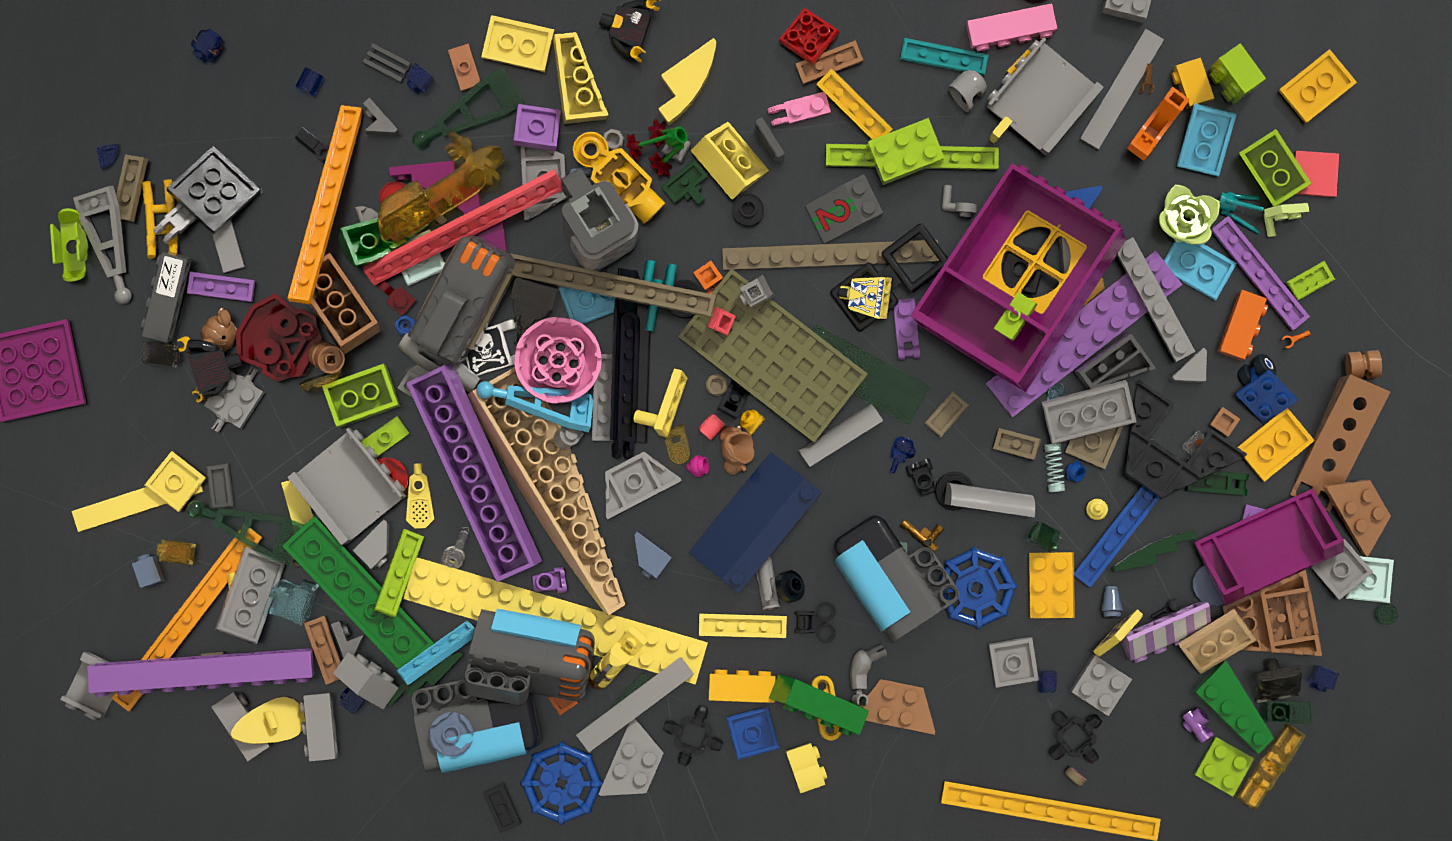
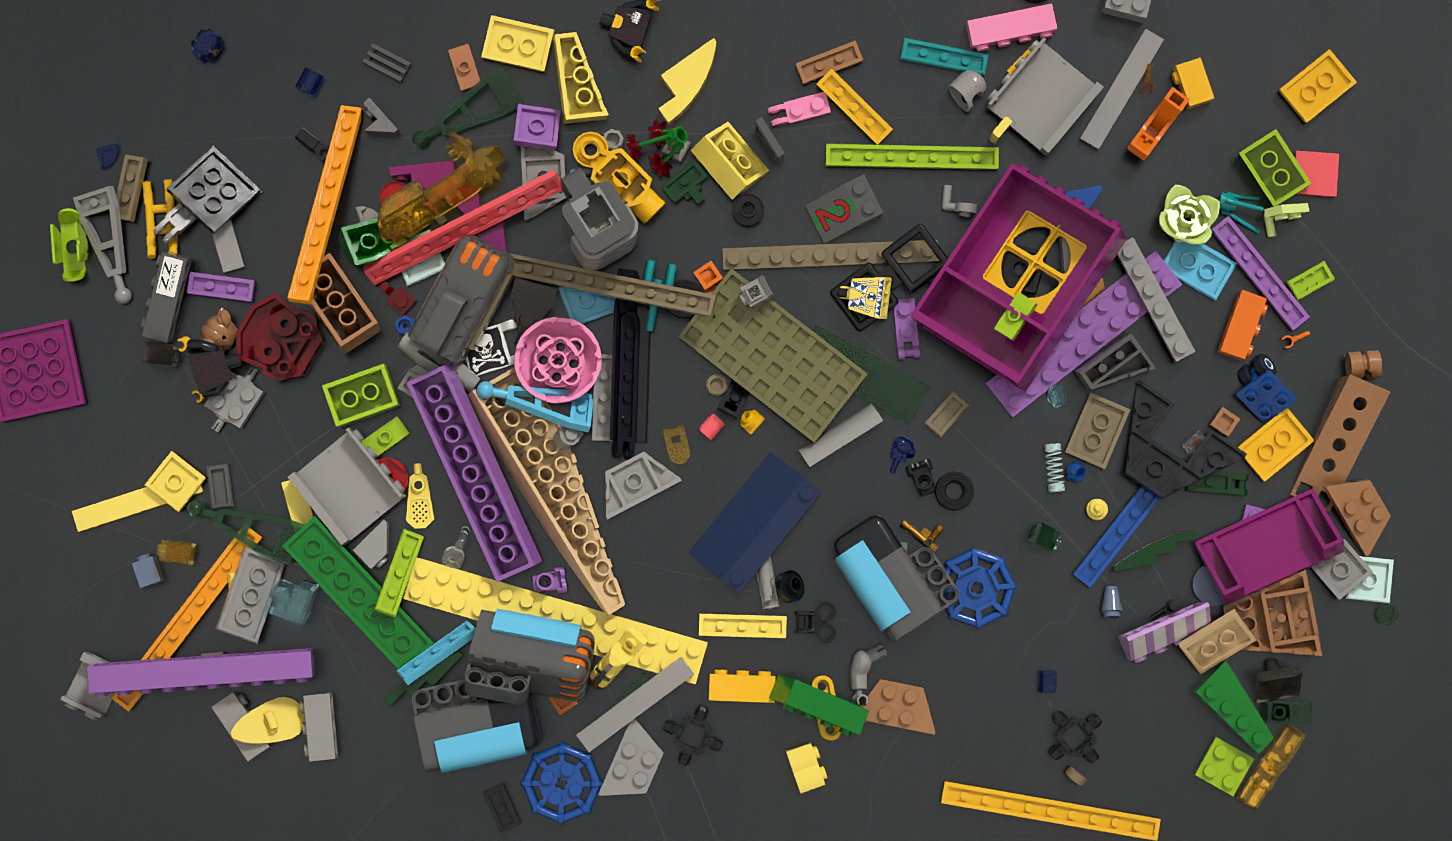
clear yellow tile [299,370,342,391] -> none
medium nougat plate [304,616,342,685] -> none
medium nougat wheel [308,341,345,374] -> none
flat silver slope [331,621,366,658] -> none
light grey brick [333,652,399,709] -> none
clear blue plate [339,687,366,714] -> none
clear blue plate [405,63,434,93] -> none
sand blue tile [430,712,474,756] -> none
light yellow piece [634,369,688,437] -> none
sand blue slope [634,532,672,580] -> none
dark pink plate [686,455,709,477] -> none
coral brick [707,307,736,336] -> none
medium nougat hair [719,425,754,475] -> none
blue plate [726,706,780,760] -> none
red tile [779,8,839,65] -> none
lime brick [867,118,944,185] -> none
light grey brick [944,483,1035,517] -> none
light grey plate [988,637,1039,688] -> none
dark tan plate [993,428,1041,461] -> none
yellow plate [1029,552,1075,618] -> none
light grey tile [1041,380,1136,444] -> none
light grey brick [1069,655,1132,716] -> none
light yellow tile [1093,609,1143,657] -> none
light grey slope [1169,348,1207,383] -> none
medium azure tile [1177,103,1237,176] -> none
medium lavender plate [1182,707,1215,744] -> none
lime brick [1208,43,1266,105] -> none
clear blue plate [1309,665,1339,692] -> none

